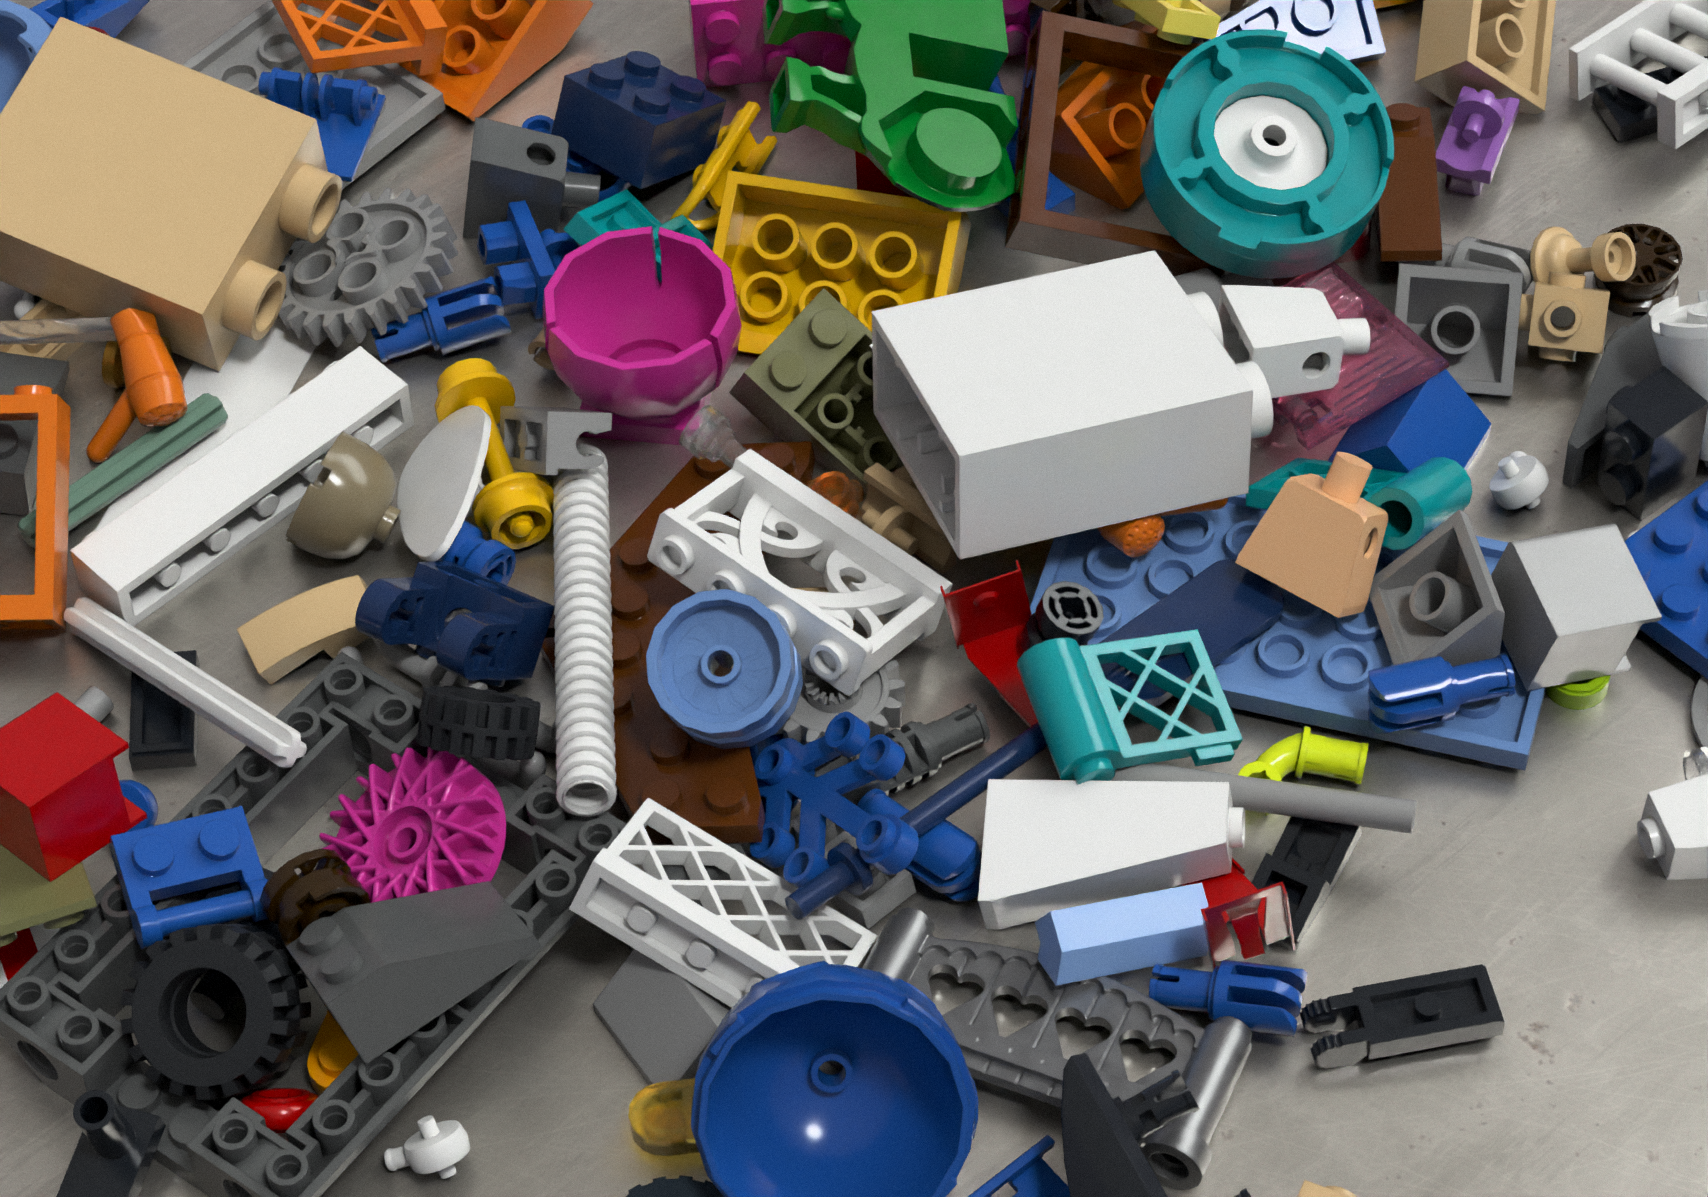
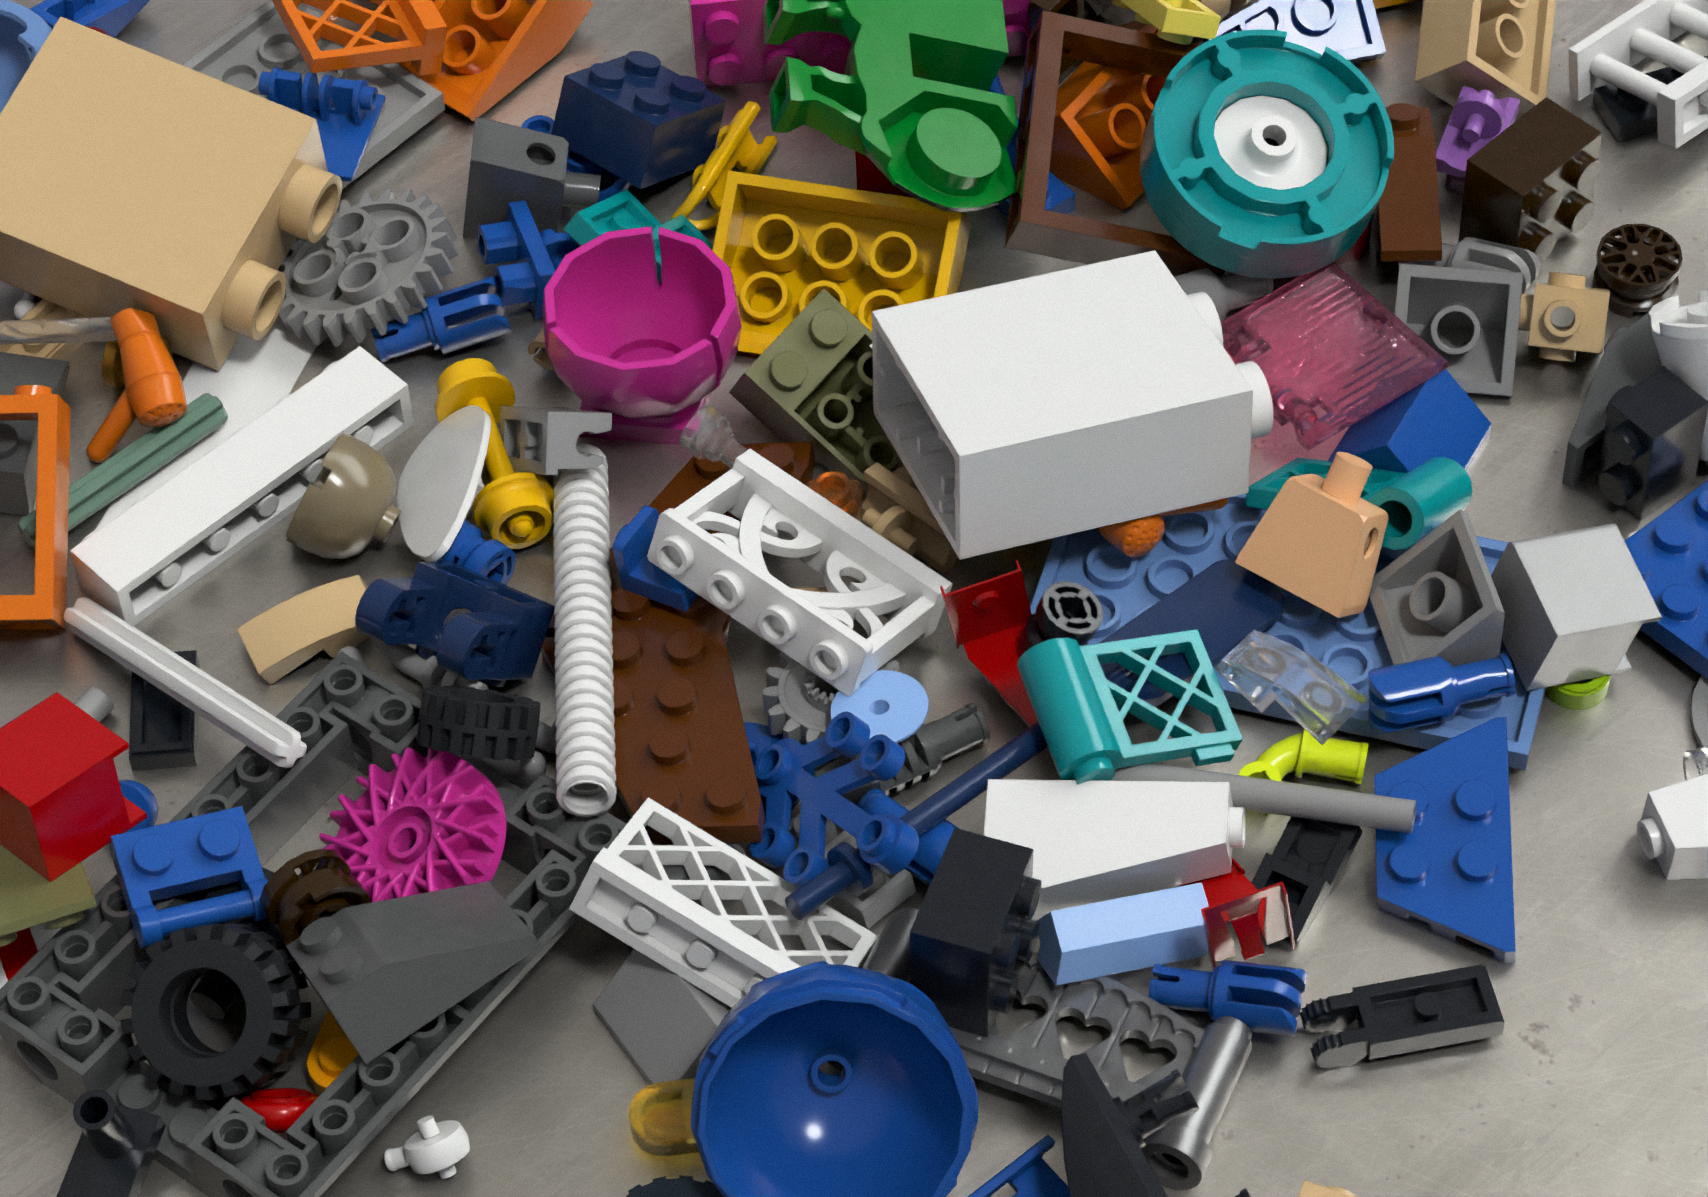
medium blue wheel [646,589,803,749] -> none
white torso [1217,285,1371,398] -> none
white piece [1489,451,1549,510] -> none
tan piece [1530,226,1636,283] -> none
none -> blue bracket [612,505,699,612]
none -> light blue piece [831,670,929,743]
none -> black brick [909,828,1042,1037]
none -> clear slope [1214,630,1368,745]
none -> blue wing [1374,717,1516,963]
none -> dark brown brick [1458,97,1602,263]

